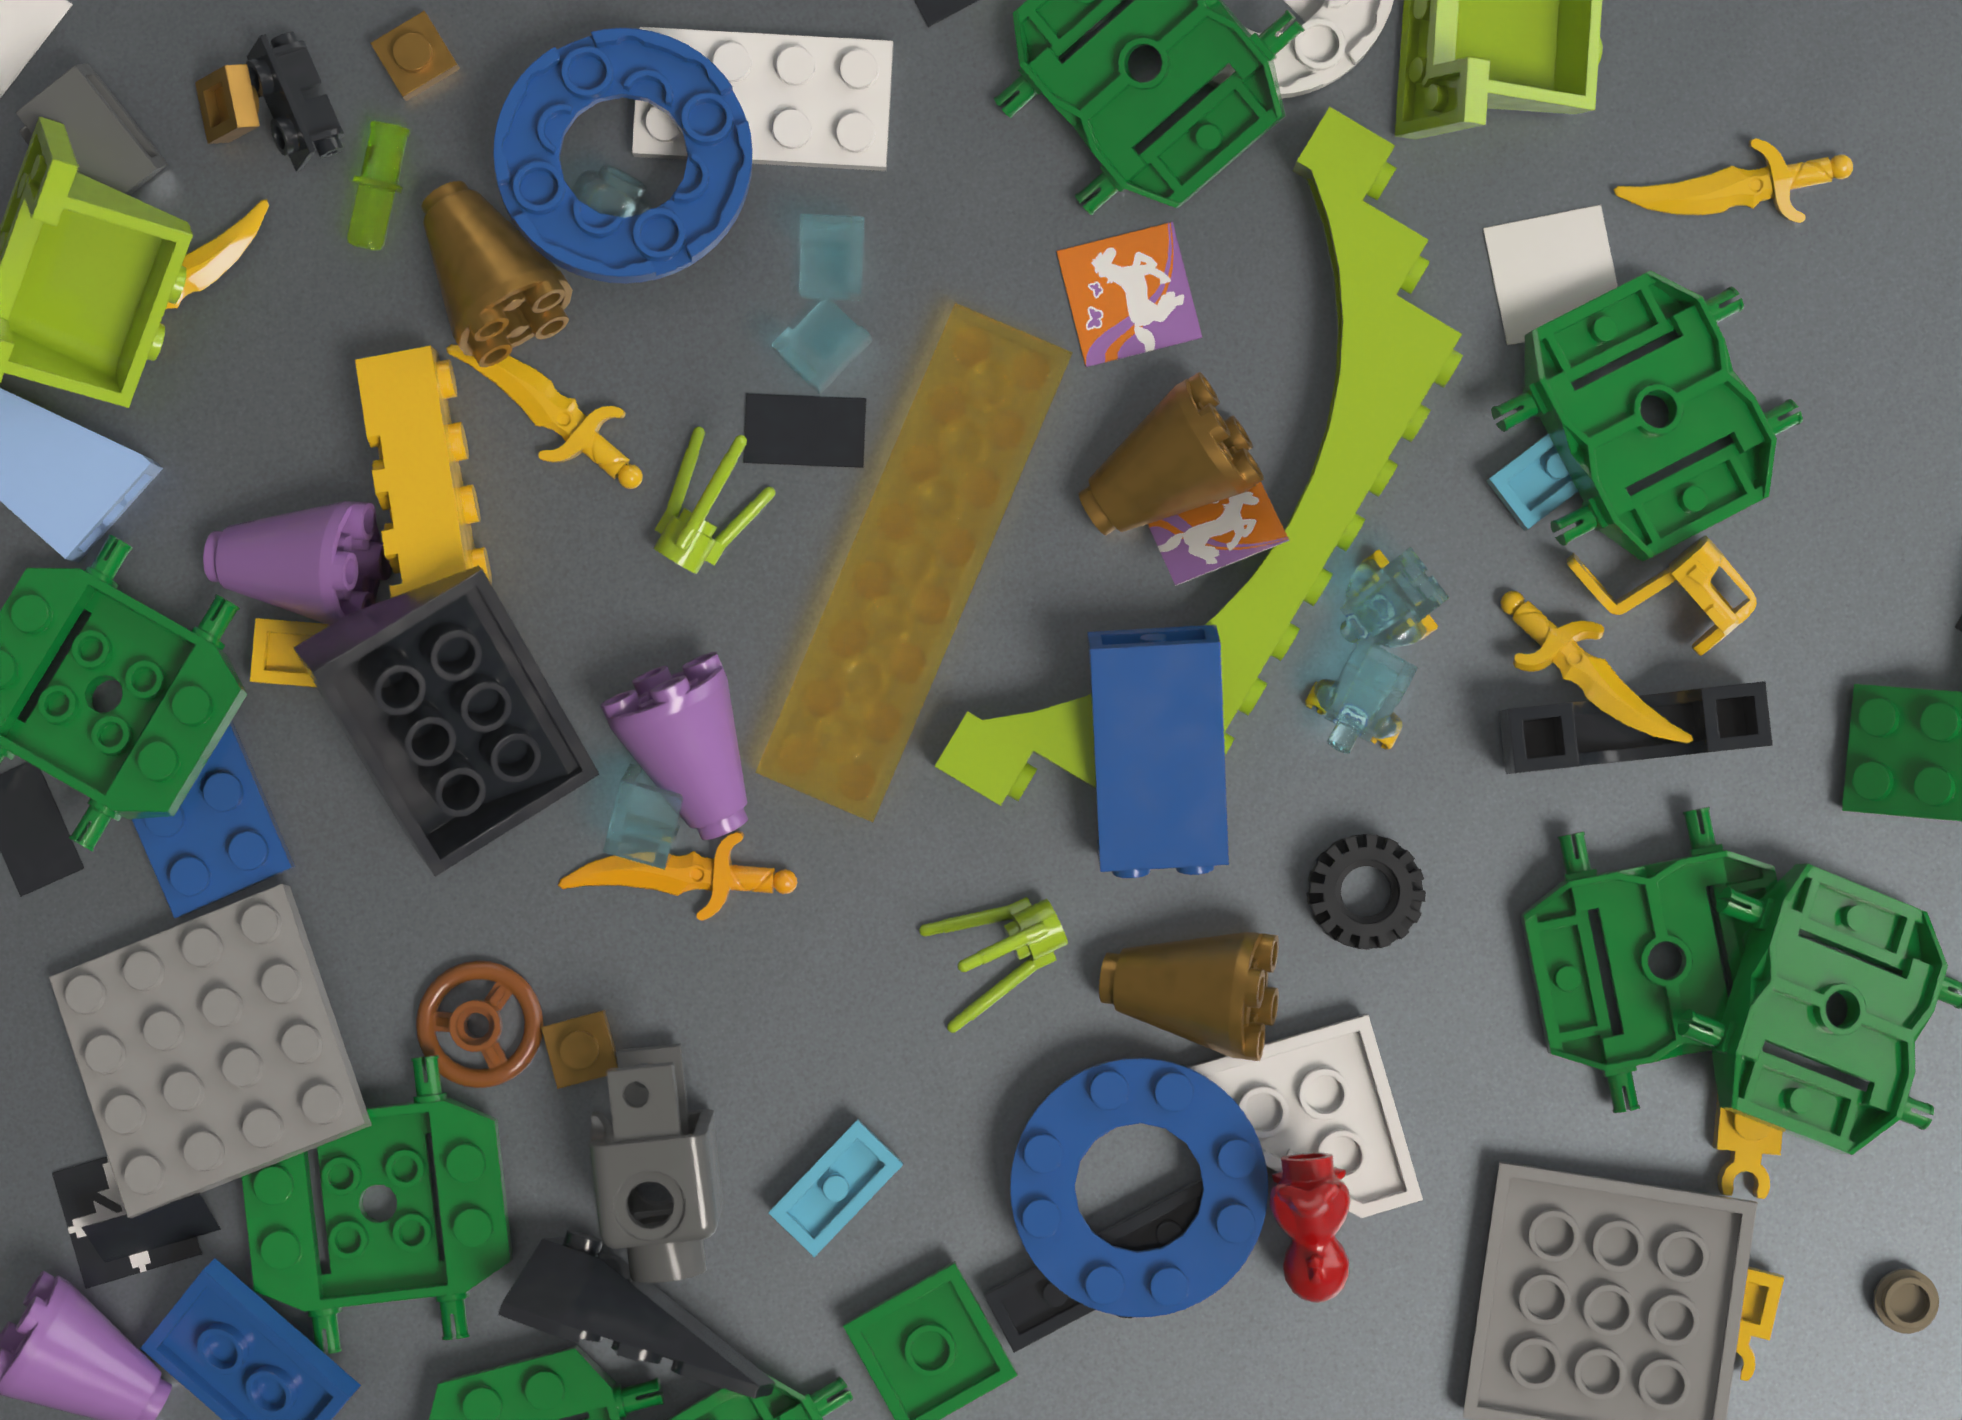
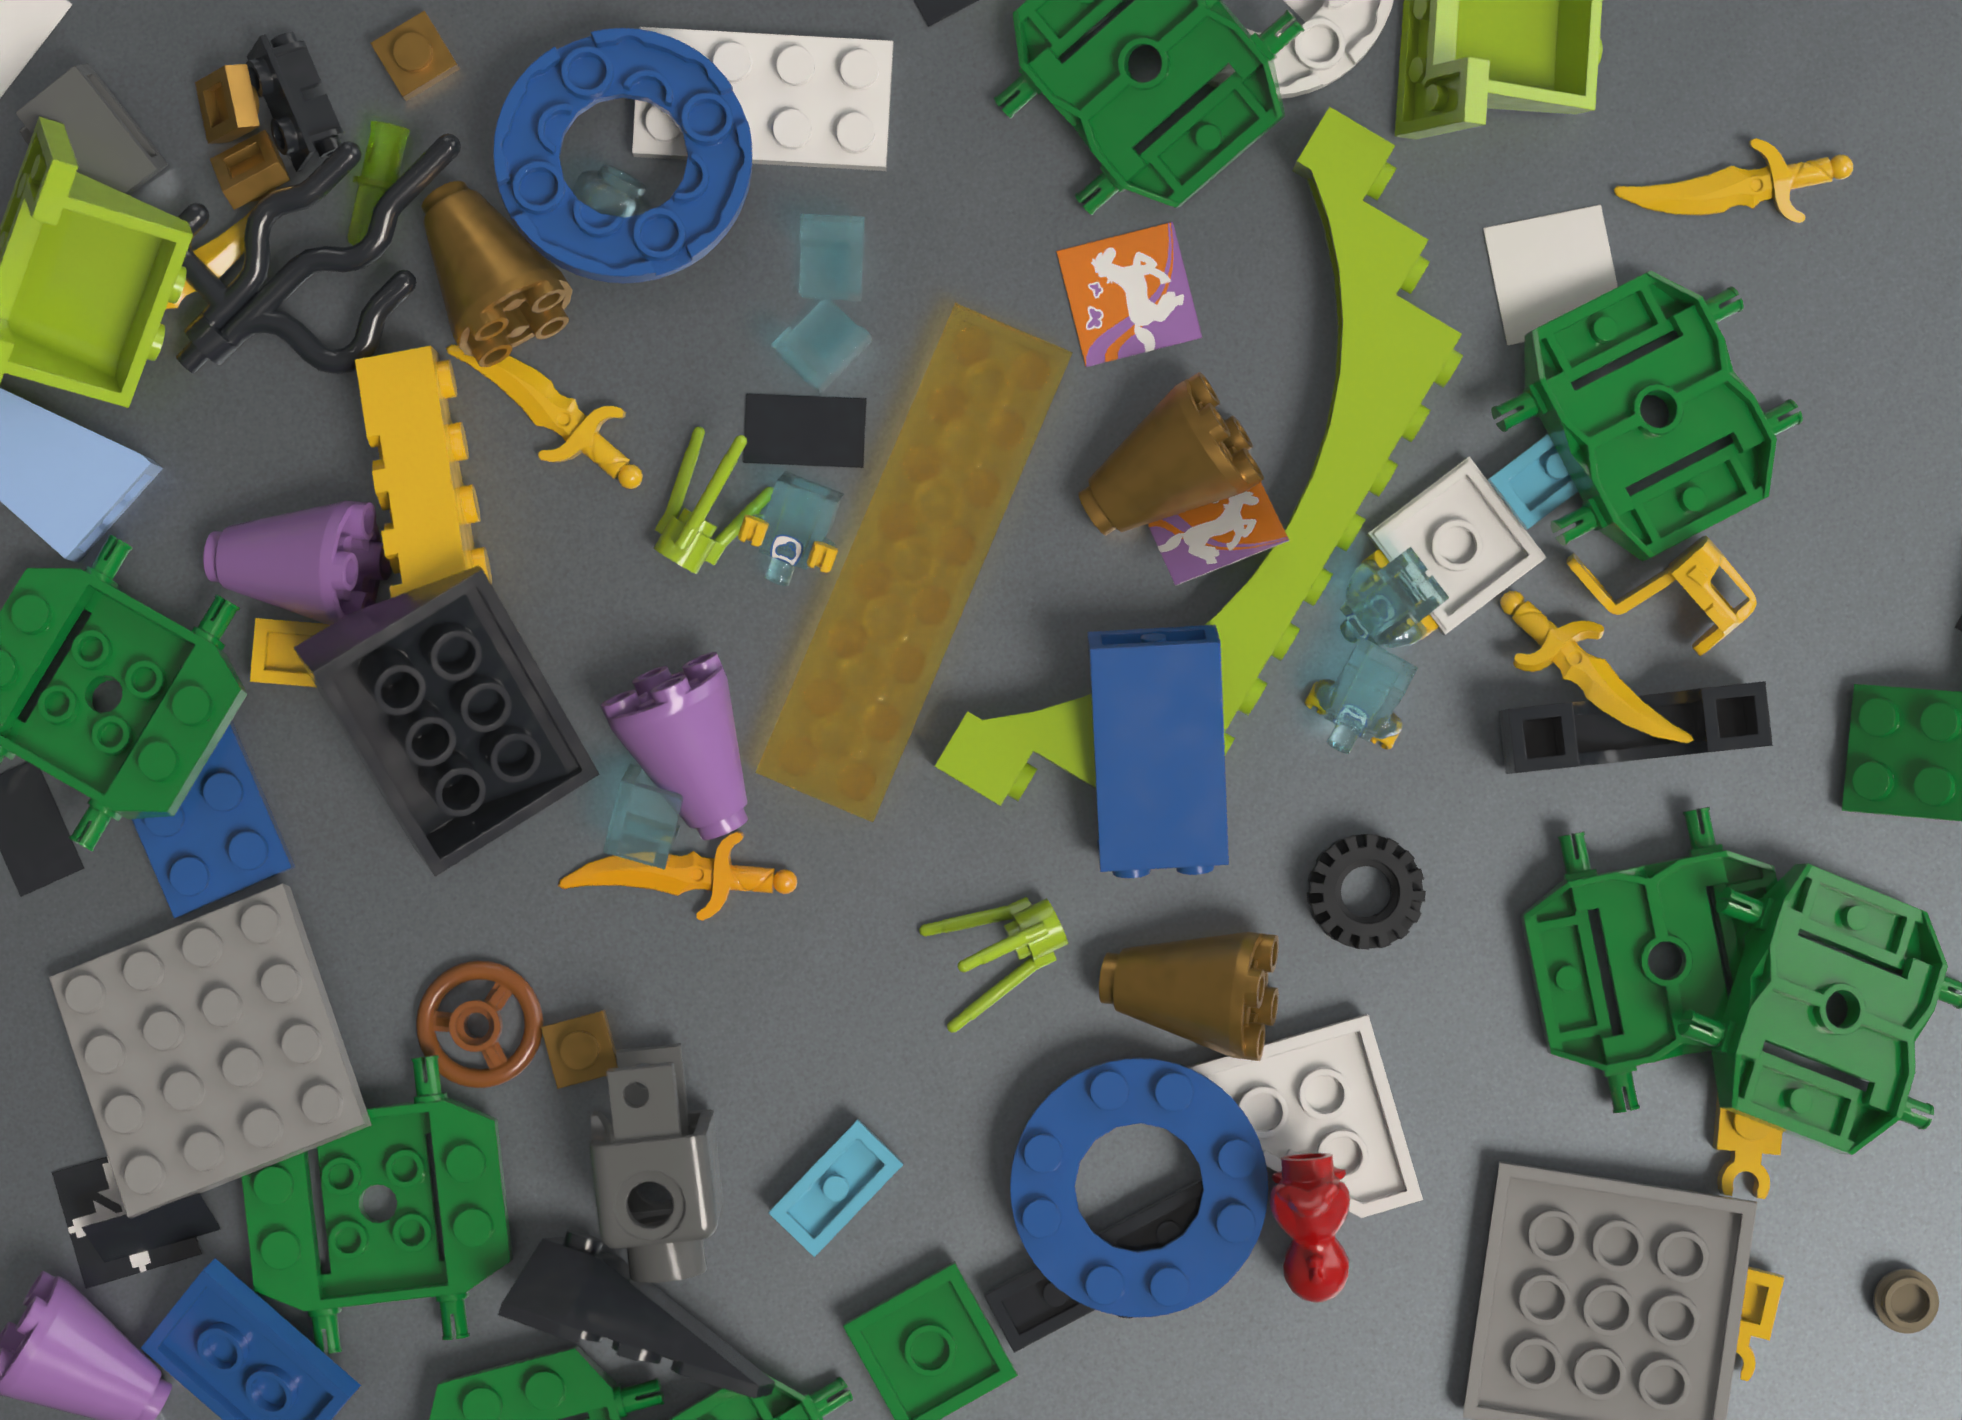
none -> black plant [176,133,461,375]
none -> pearl gold plate [210,129,290,210]
none -> clear light blue piece [737,471,844,586]
none -> white tile [1367,457,1547,635]

